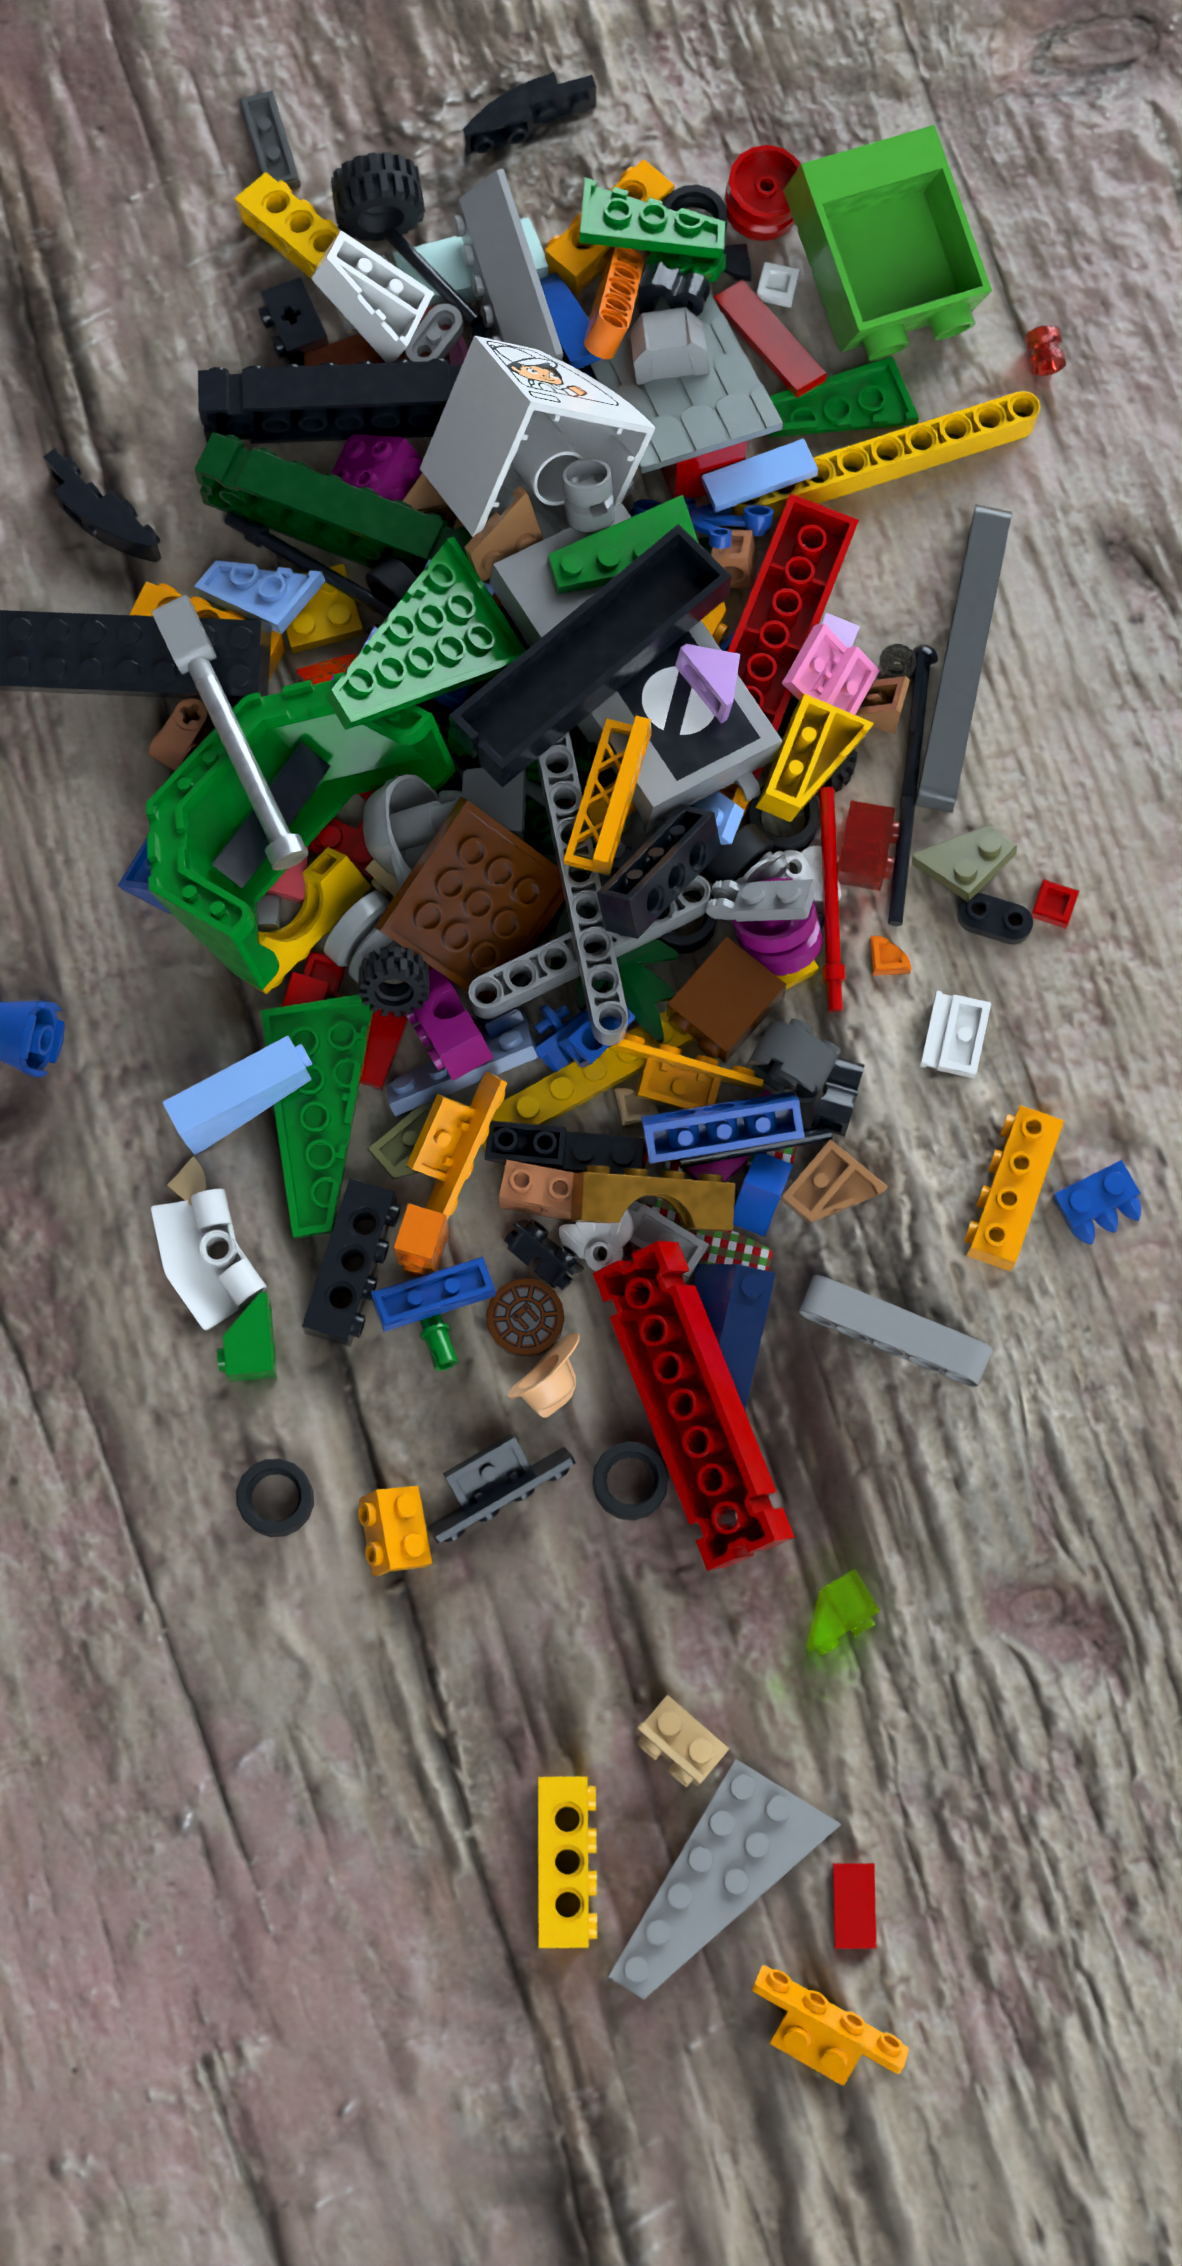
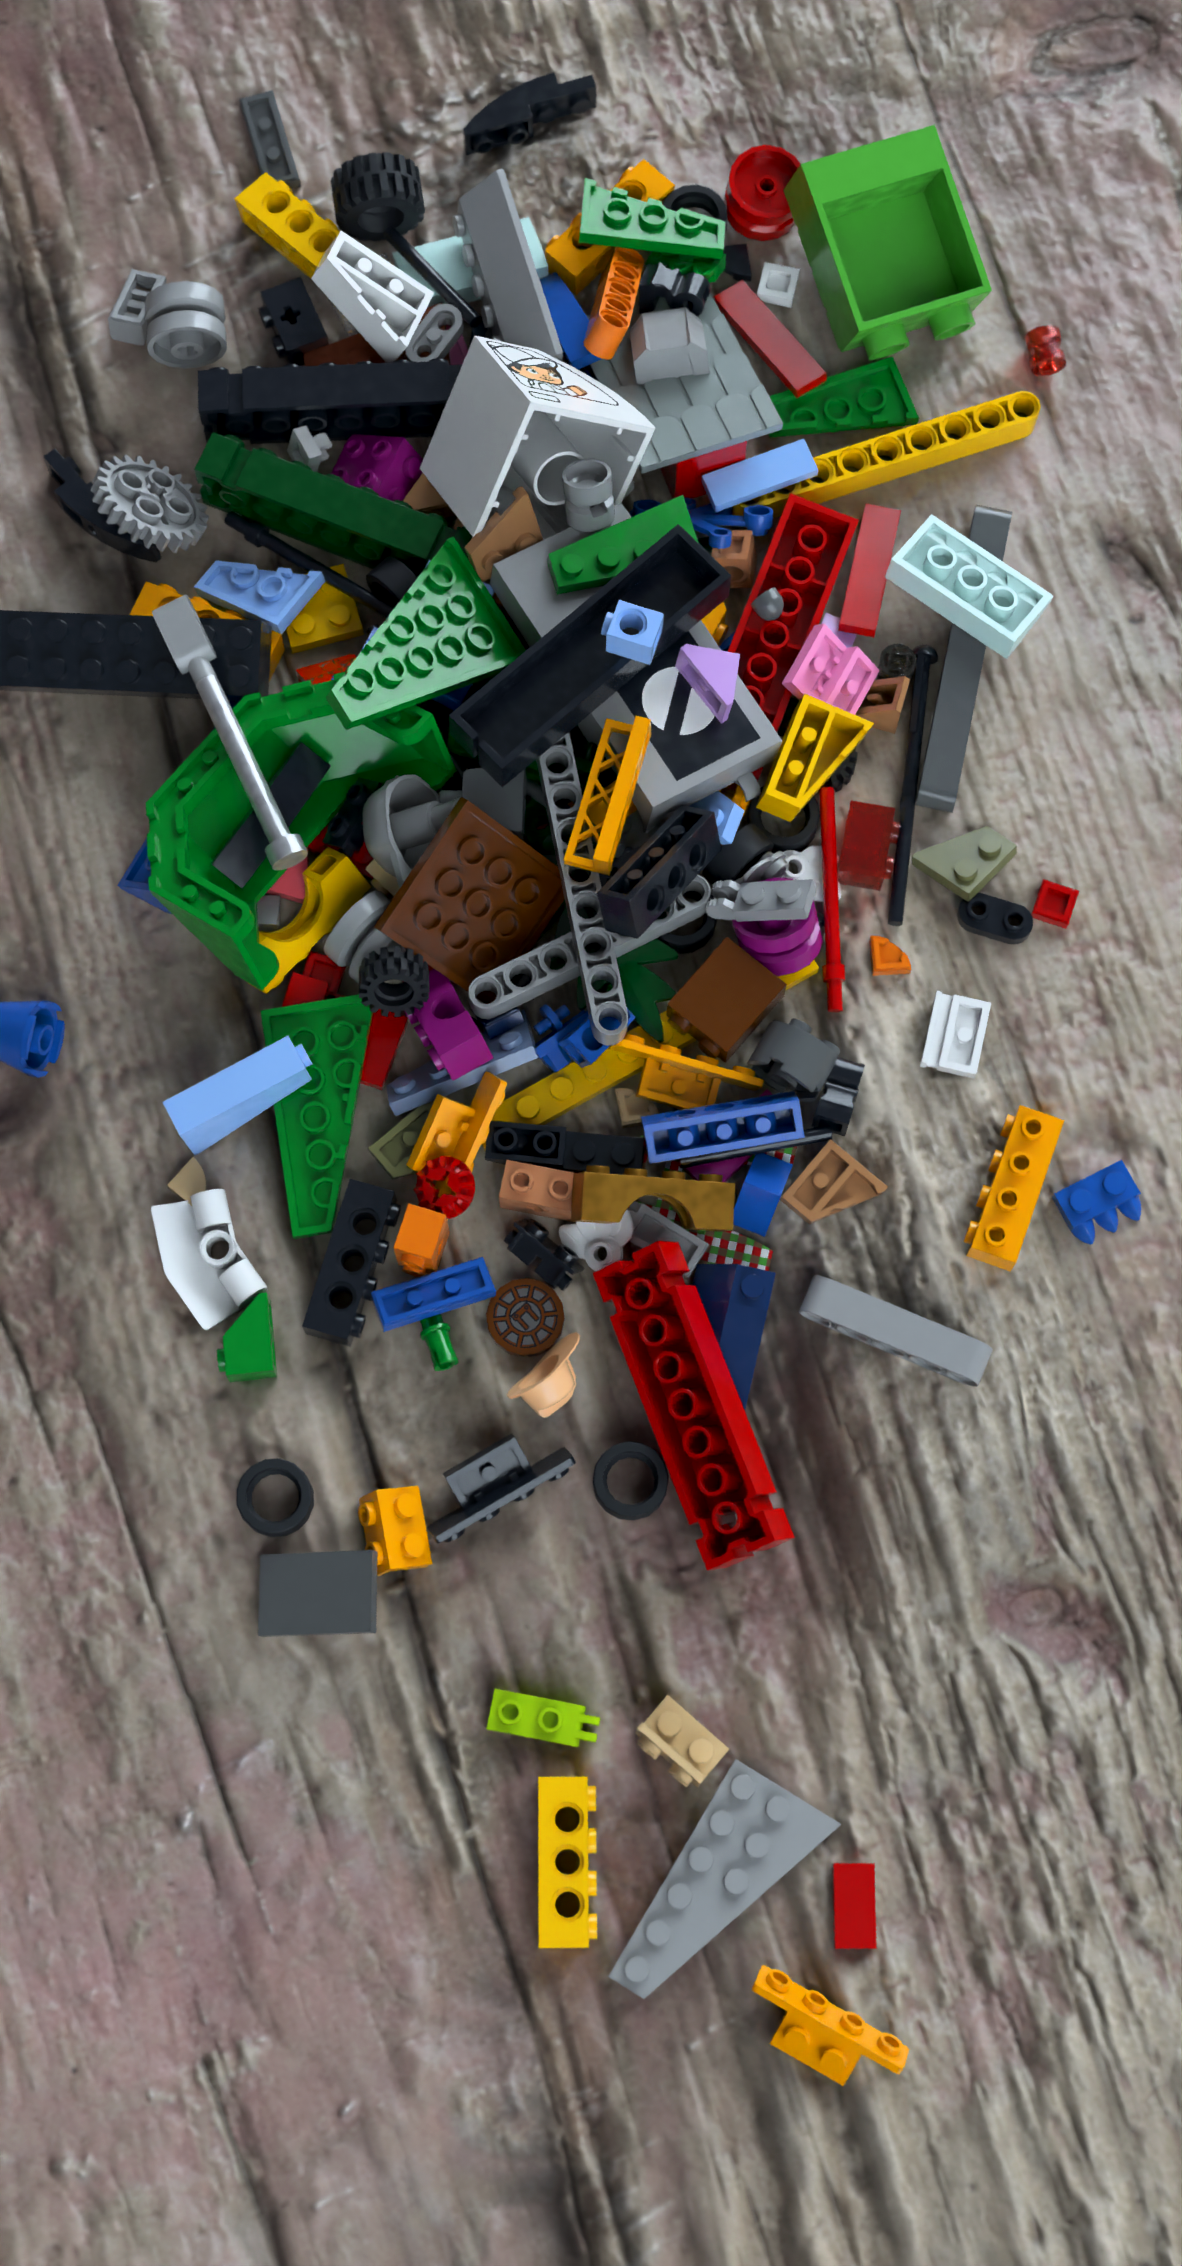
nougat piece [148,698,213,771] -> none
clear neon green slope [804,1569,880,1657] -> none
none -> light grey gear [91,455,209,553]
none -> light grey slope [108,269,167,346]
none -> light grey wheel [144,281,227,368]
none -> dark grey tile [258,1550,377,1637]
none -> white tile [287,425,332,472]
none -> black hinge [322,777,382,858]
none -> red gear [413,1156,475,1219]
none -> lime hinge [487,1688,601,1748]
none -> light blue brick [601,600,664,665]
none -> dark grey hinge [751,587,784,621]
none -> tile [838,503,901,638]
none -> light aqua slope [885,514,1053,659]

